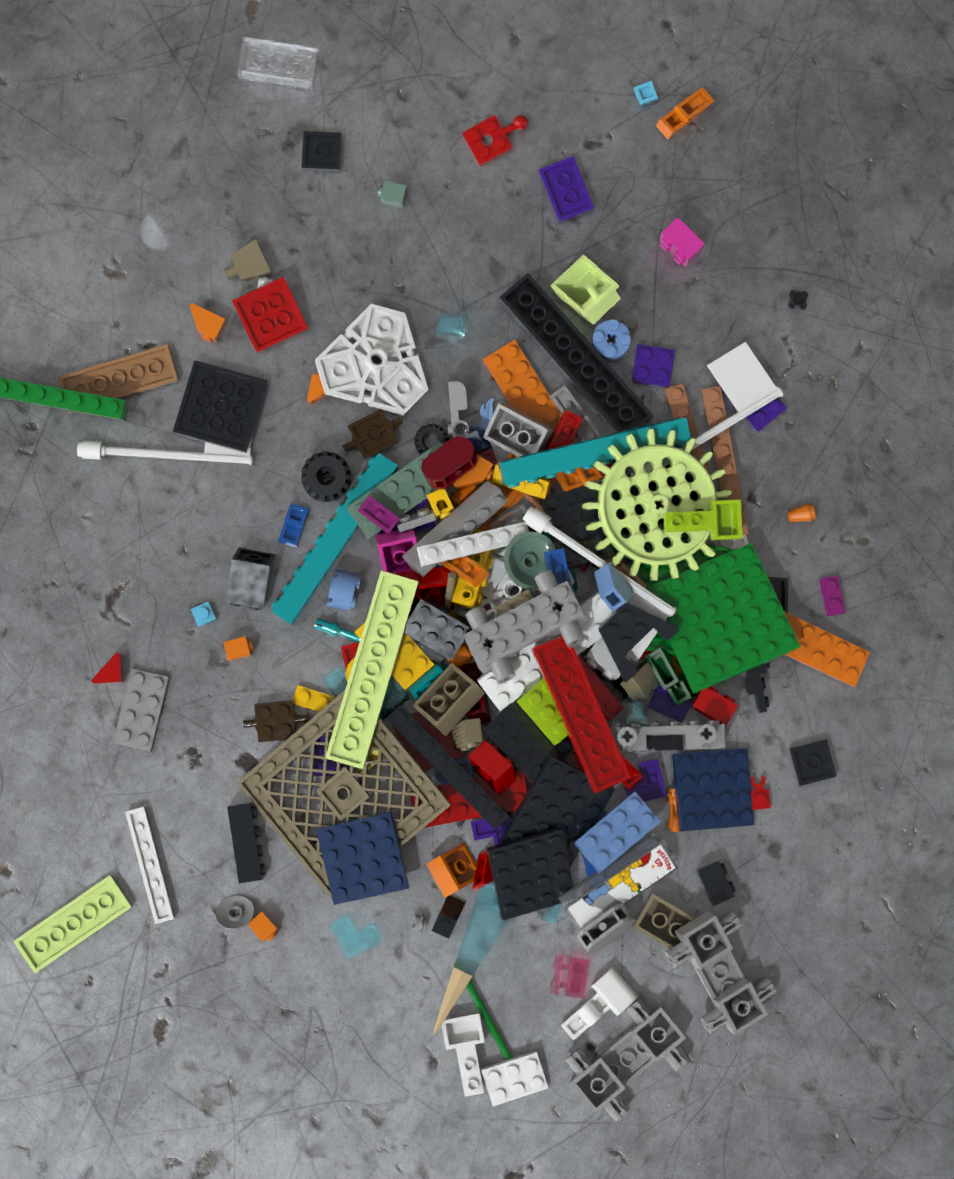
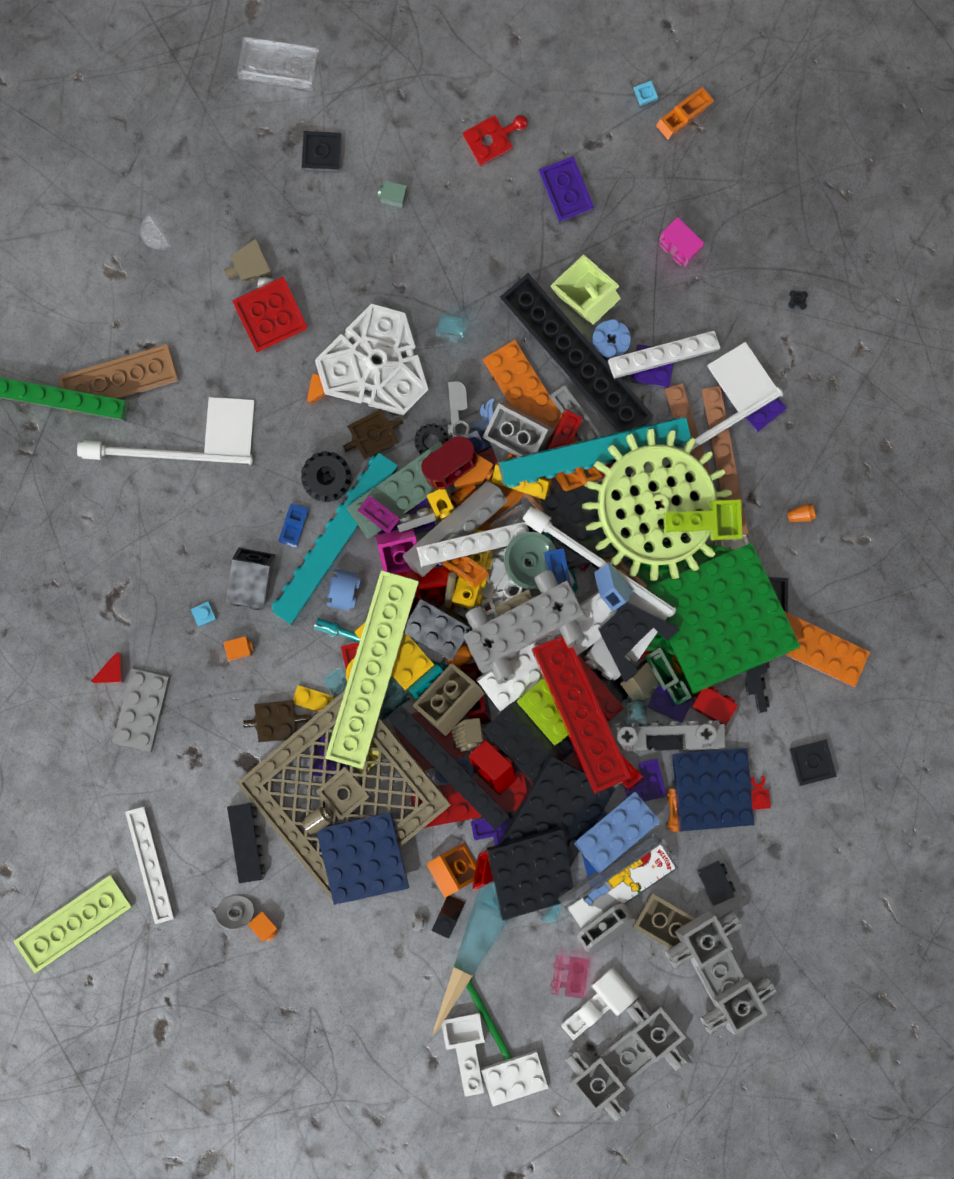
black plate [173,360,268,454] -> none
orange slope [190,303,227,343] -> none
clear light blue plate [330,916,382,959] -> none
magenta plate [818,575,846,617] -> none
none -> dark tan brick [302,807,332,834]
none -> white plate [608,331,720,379]

